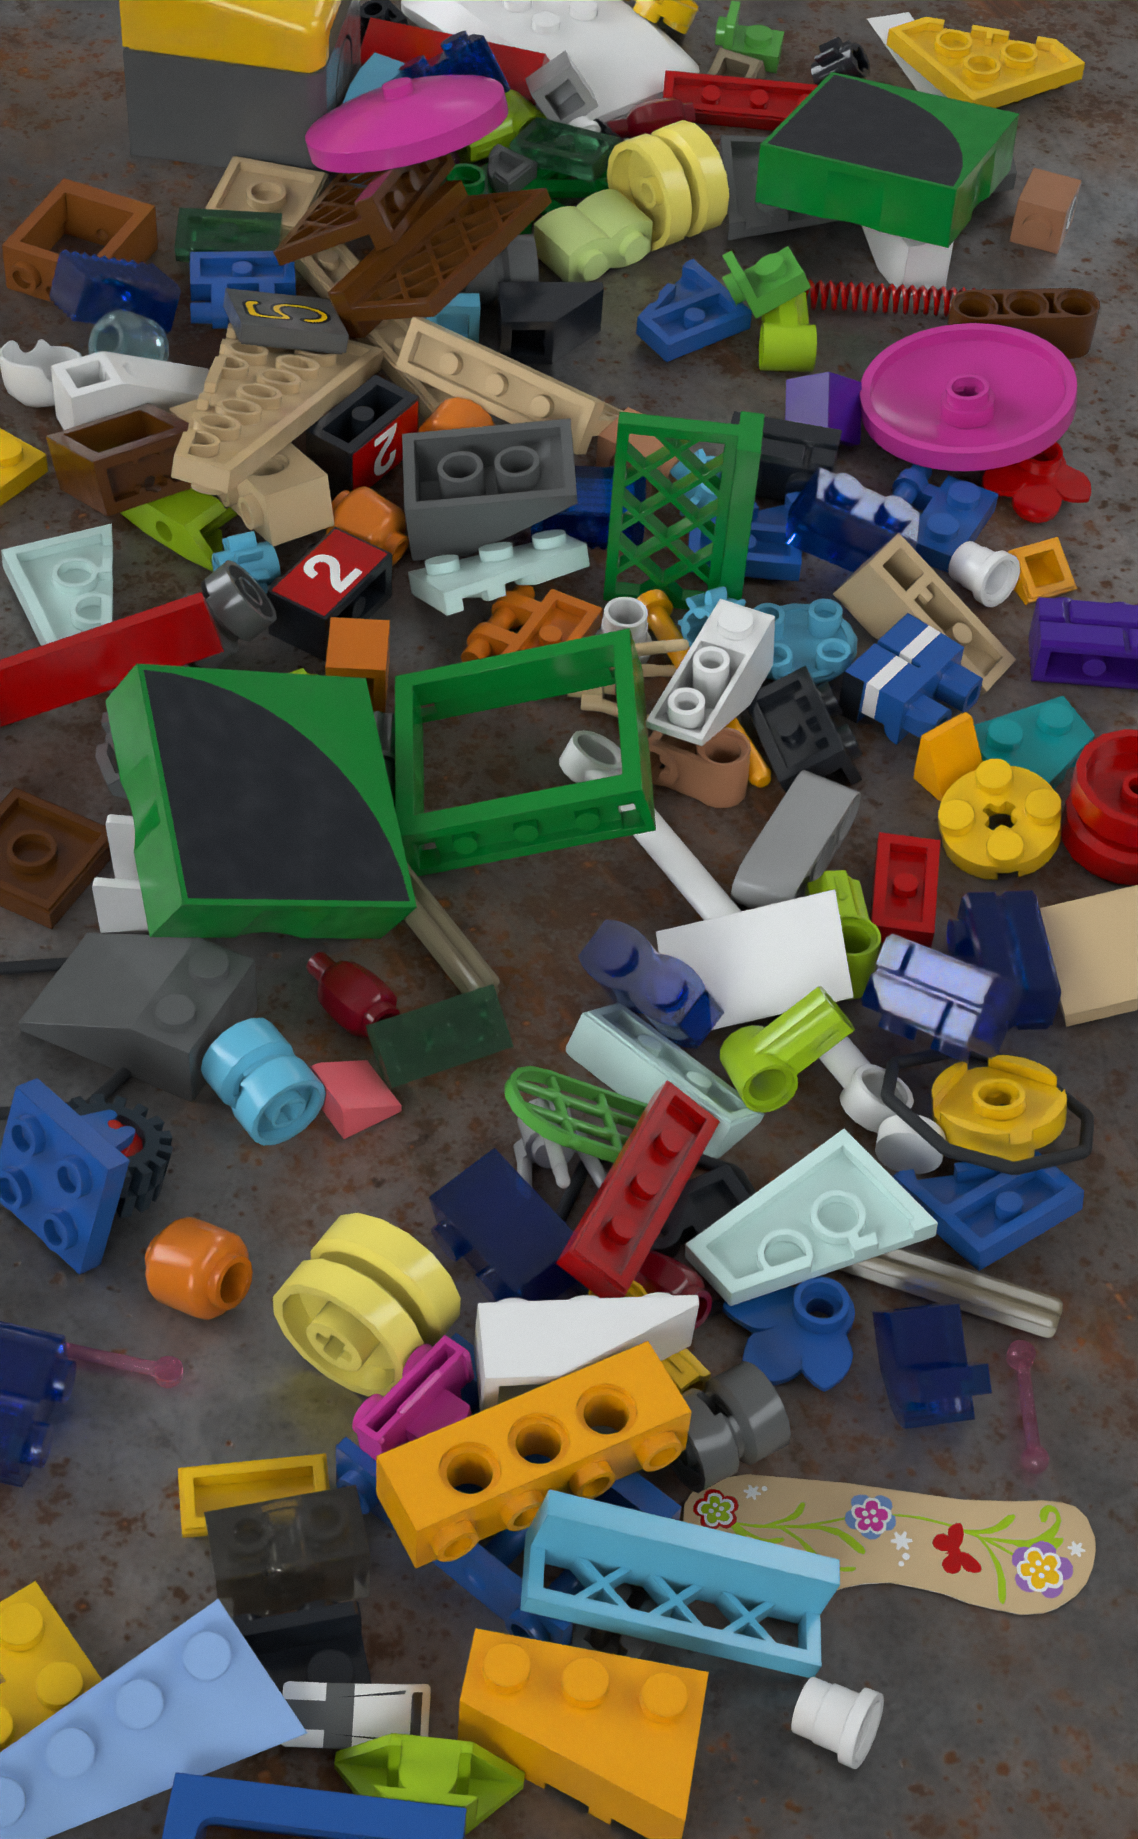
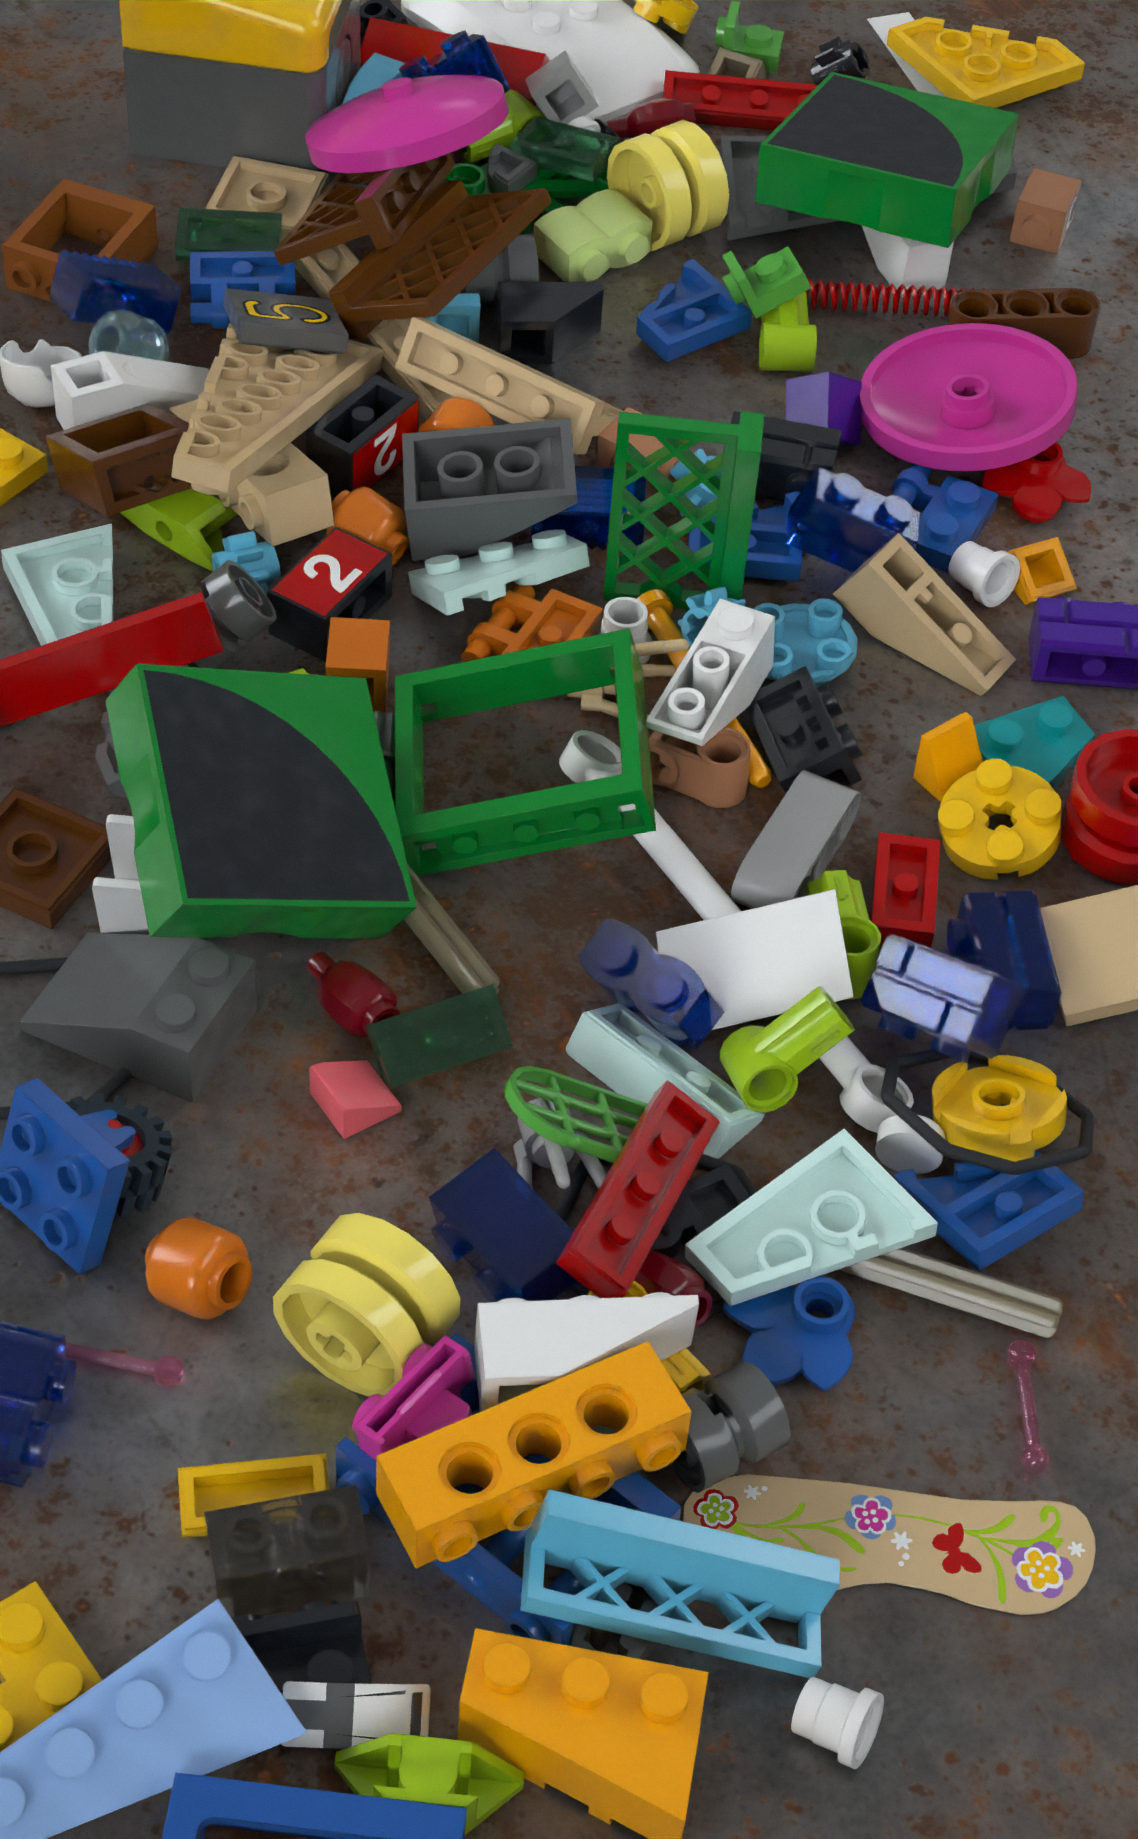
medium azure wheel [201,1018,326,1146] -> none
blue hips [839,613,983,745] -> none
clear blue brick [872,1303,992,1429] -> none

